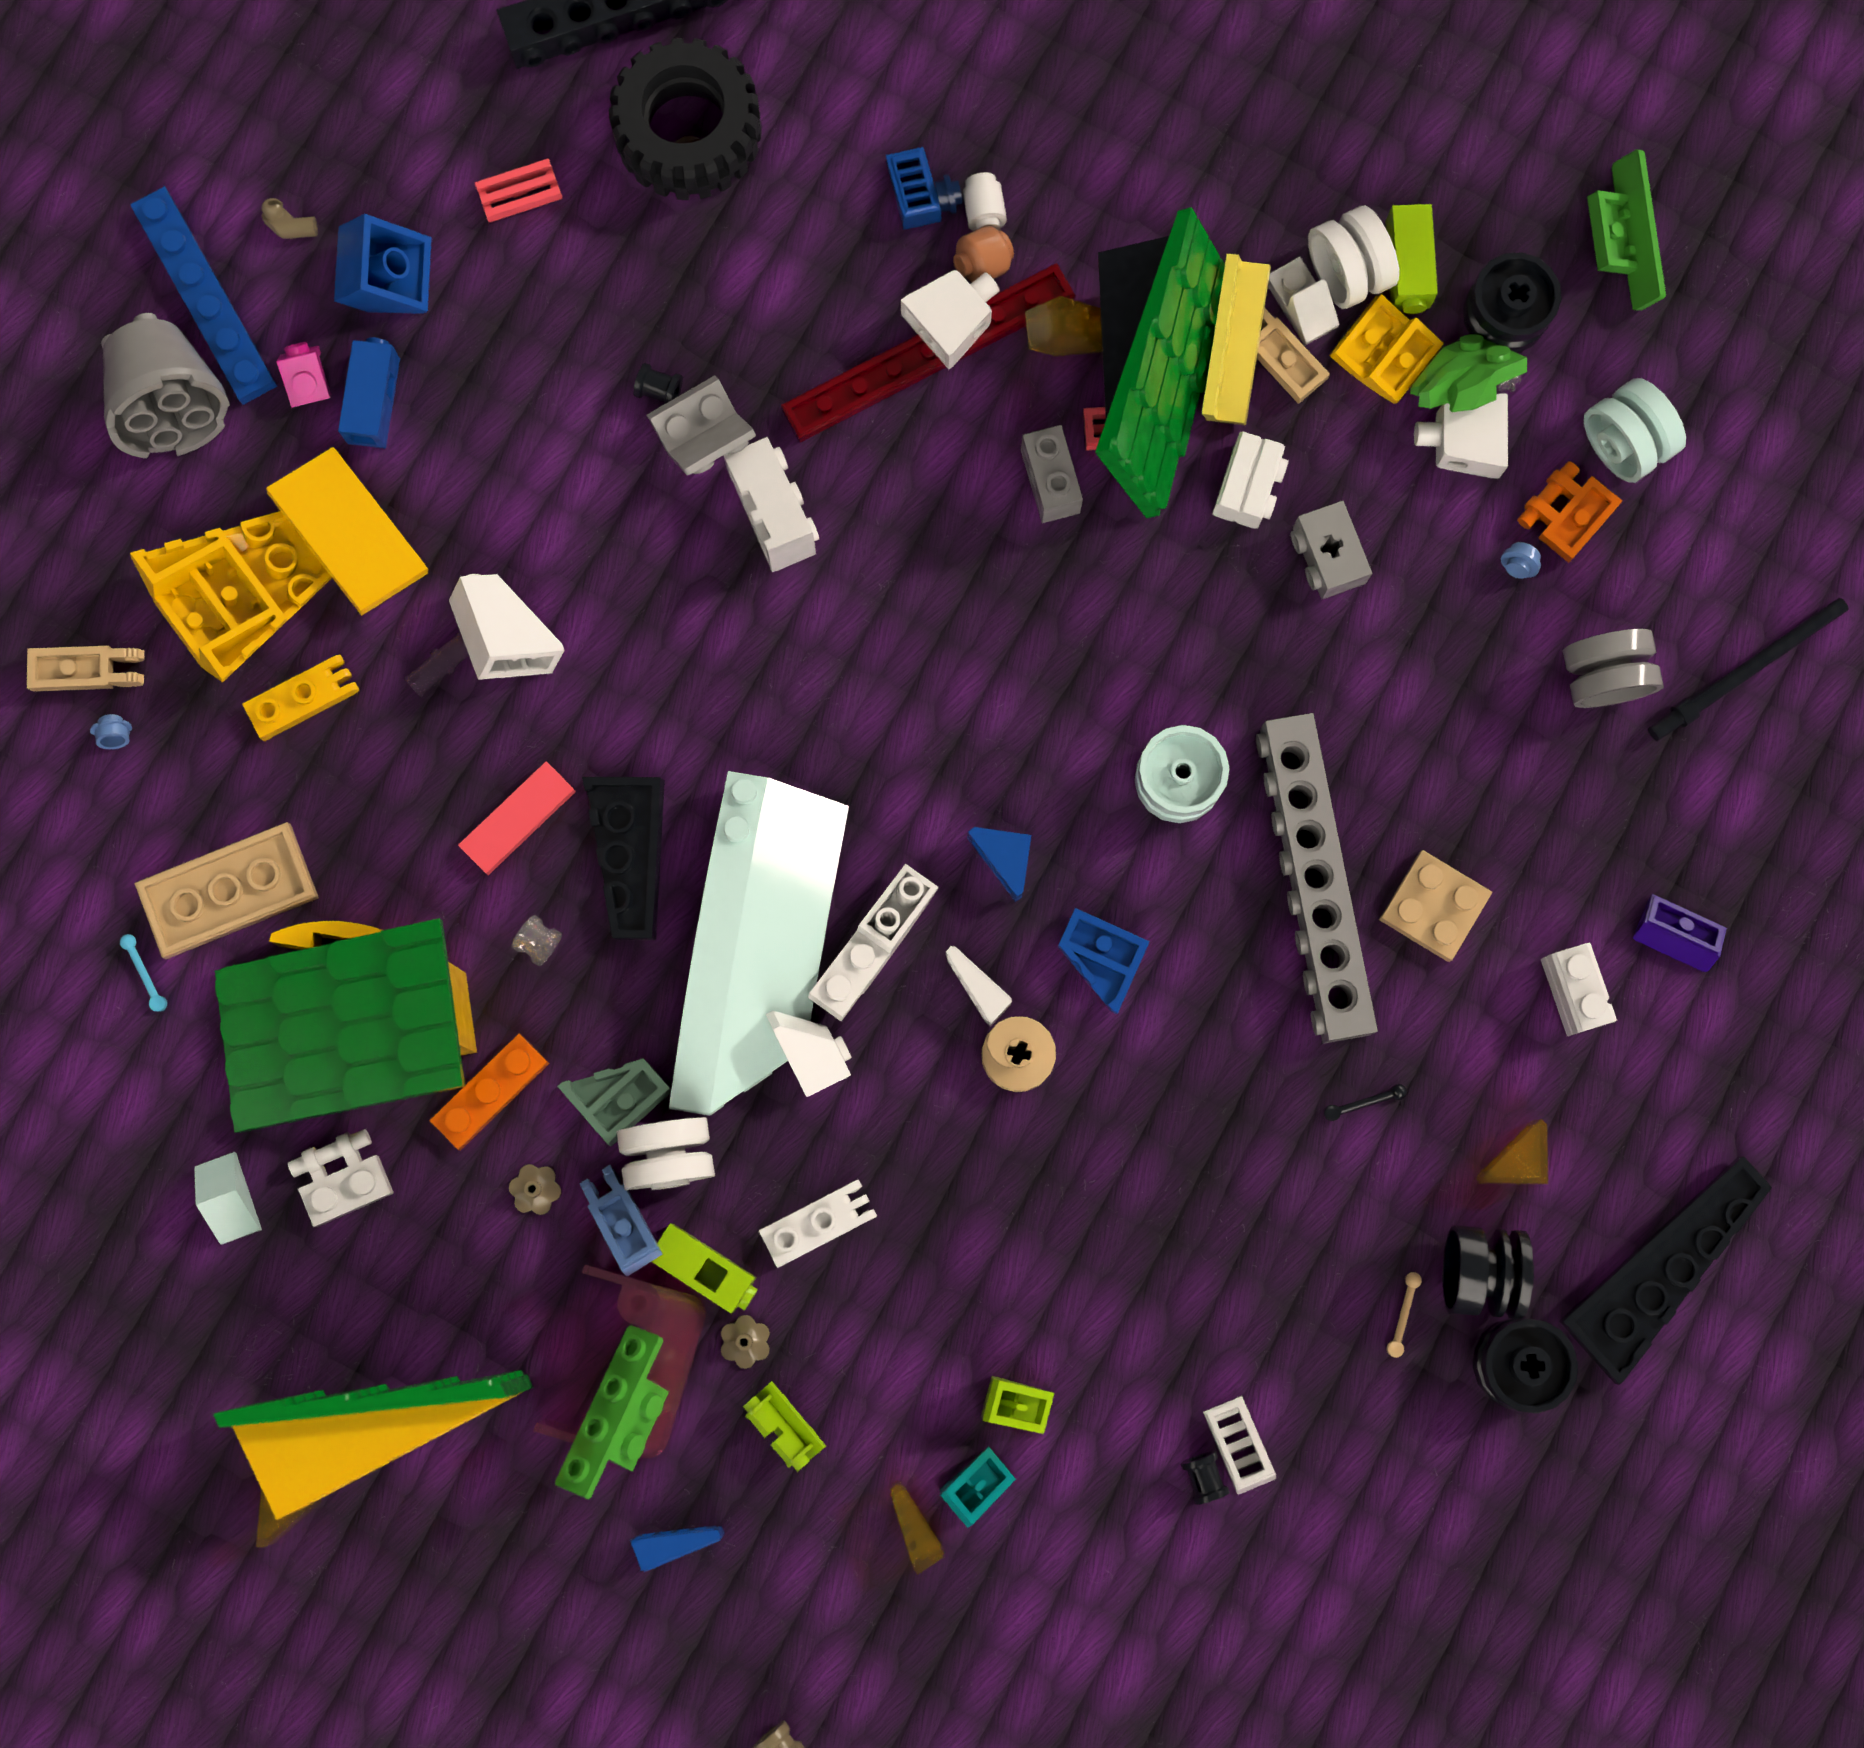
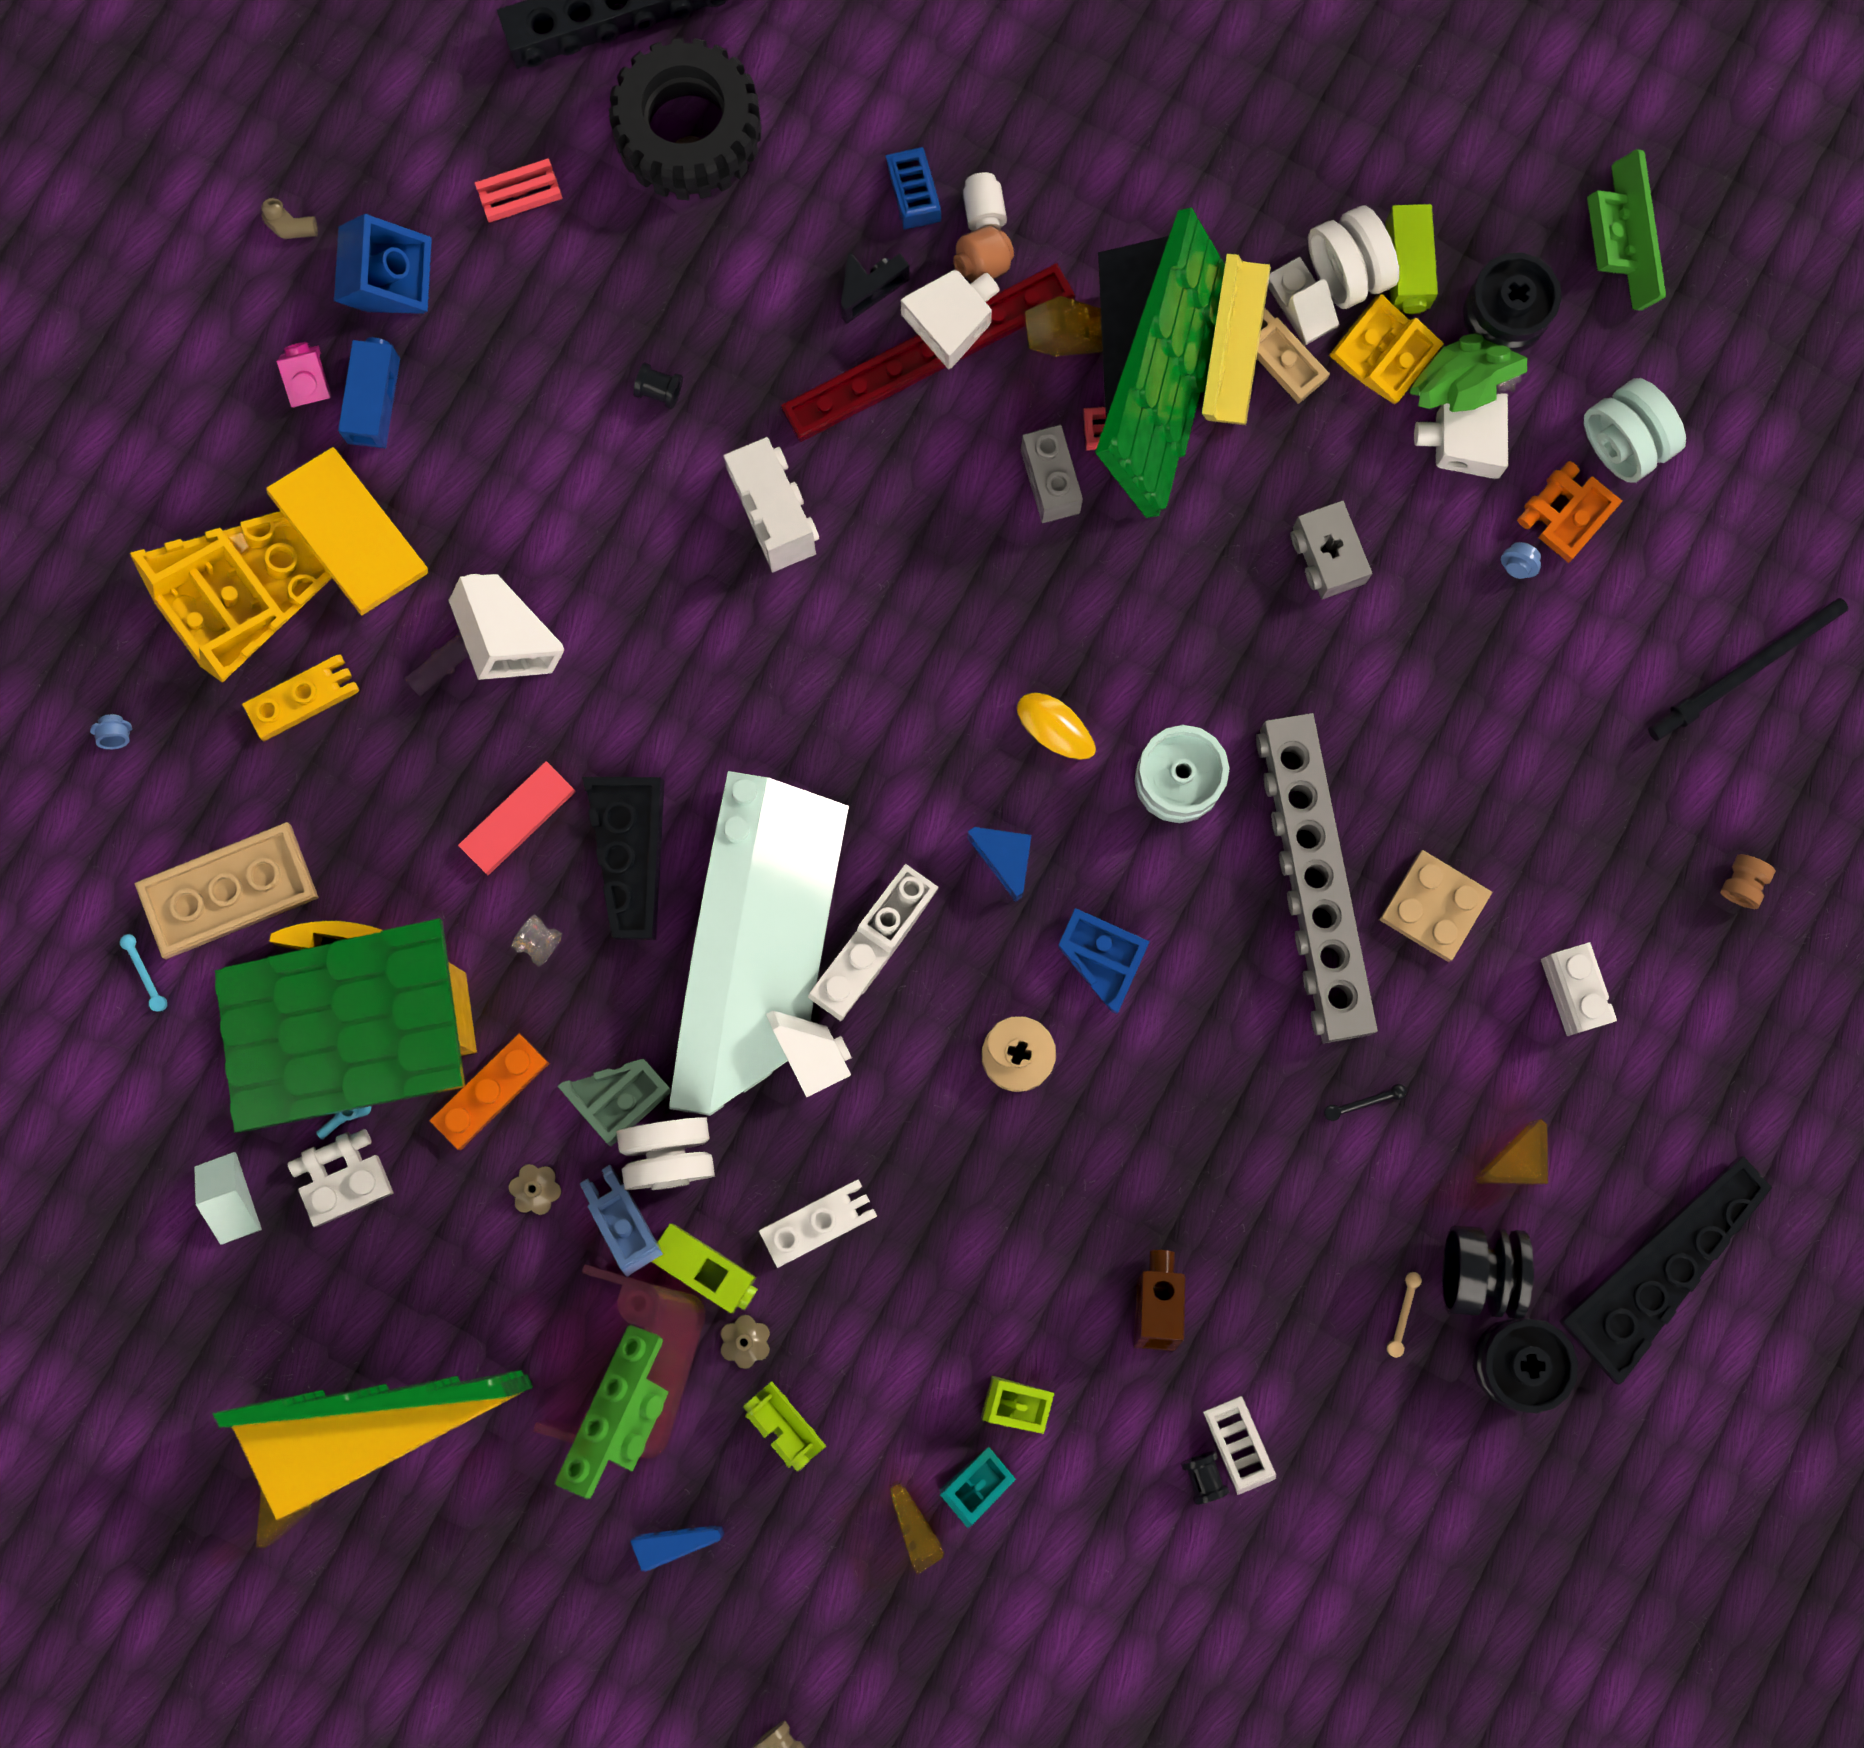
tan hinge [27,646,144,691] -> none
light grey cone [101,313,230,459] -> none
blue plate [130,186,277,405] -> none
light grey bracket [647,375,756,475] -> none
dark blue plate [934,174,963,214] -> none
white slope [946,946,1012,1027] -> none
white brick [1213,432,1289,529] -> none
light grey wheel [1563,629,1664,708] -> none
dark purple slope [1633,894,1727,972] -> none
none -> medium azure hand [316,1106,371,1139]
none -> black slope [841,252,909,324]
none -> yellow arm [1017,693,1096,759]
none -> reddish brown torso [1133,1250,1185,1351]
none -> medium nougat wheel [1720,854,1776,909]

